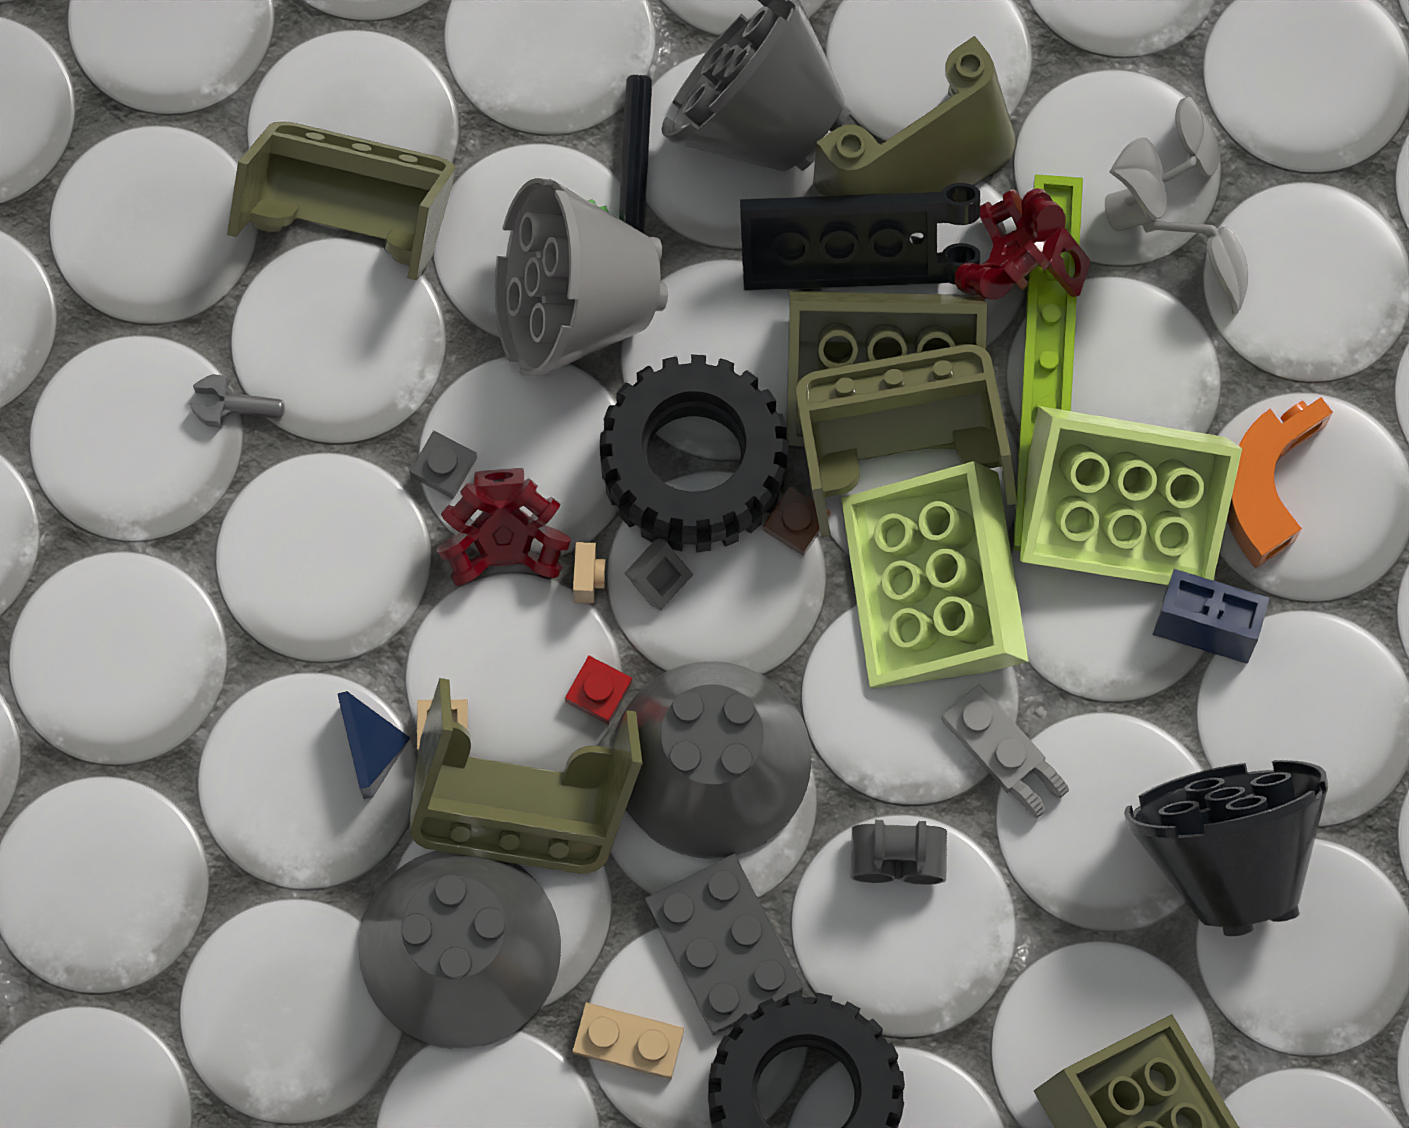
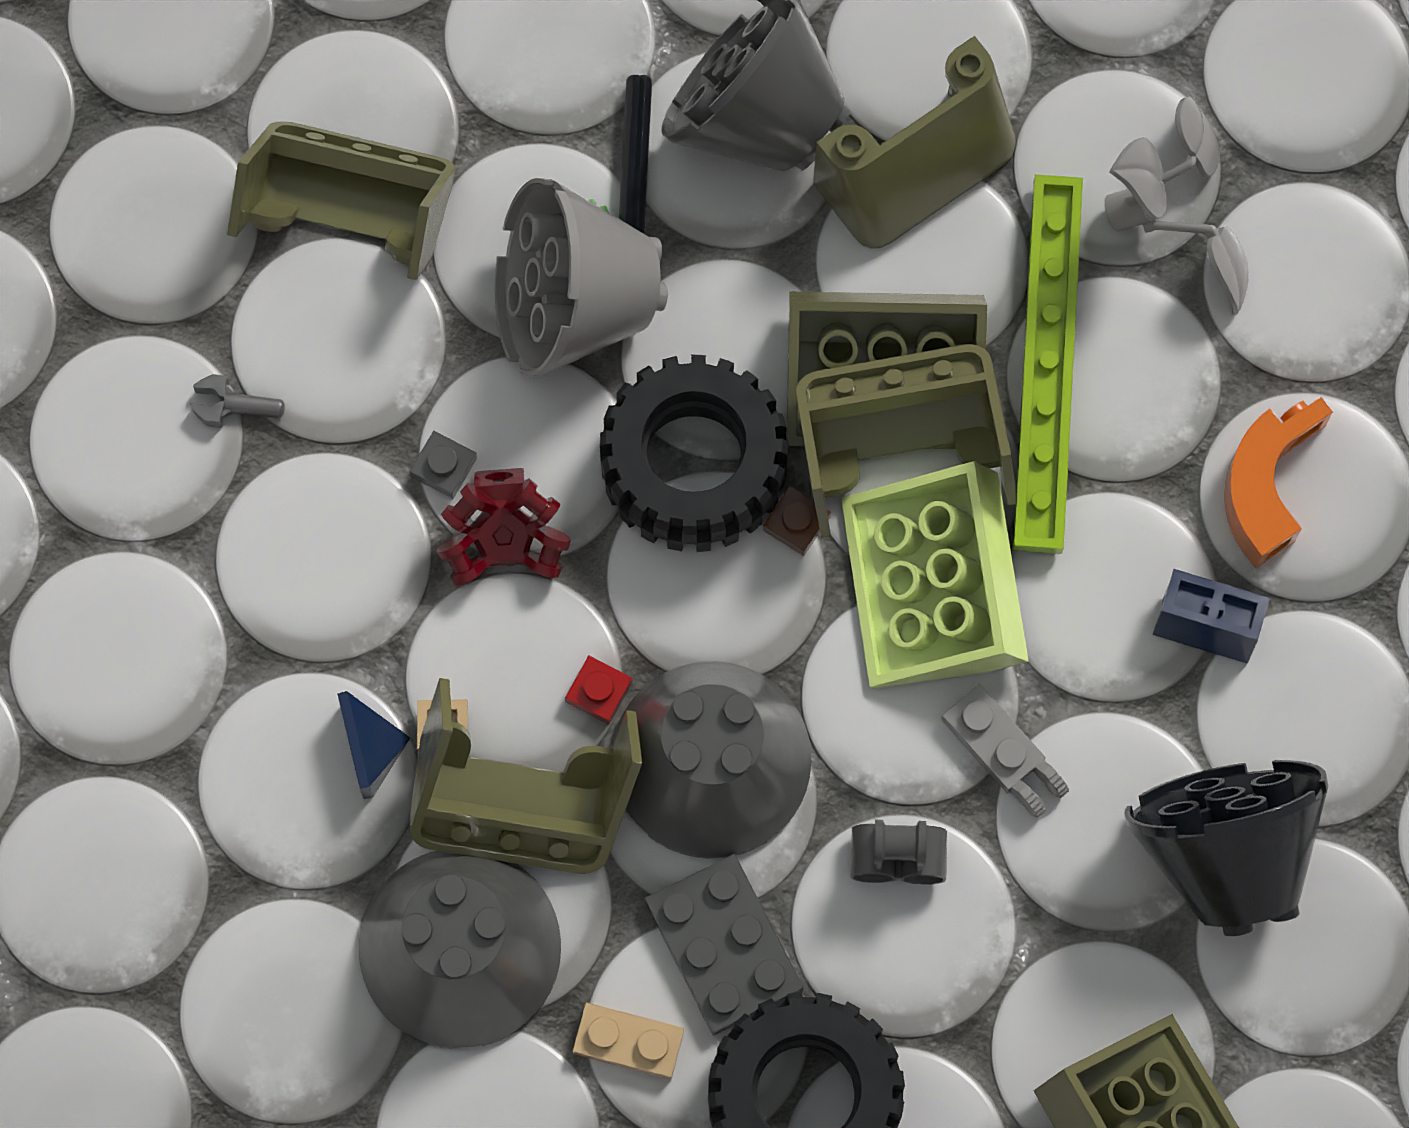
tan plate [573,542,606,604] -> none
dark grey plate [624,538,693,610] -> none
black hinge [740,183,980,291] -> none
dark red piece [955,188,1090,300] -> none
yellowish green slope [1020,406,1242,585] -> none

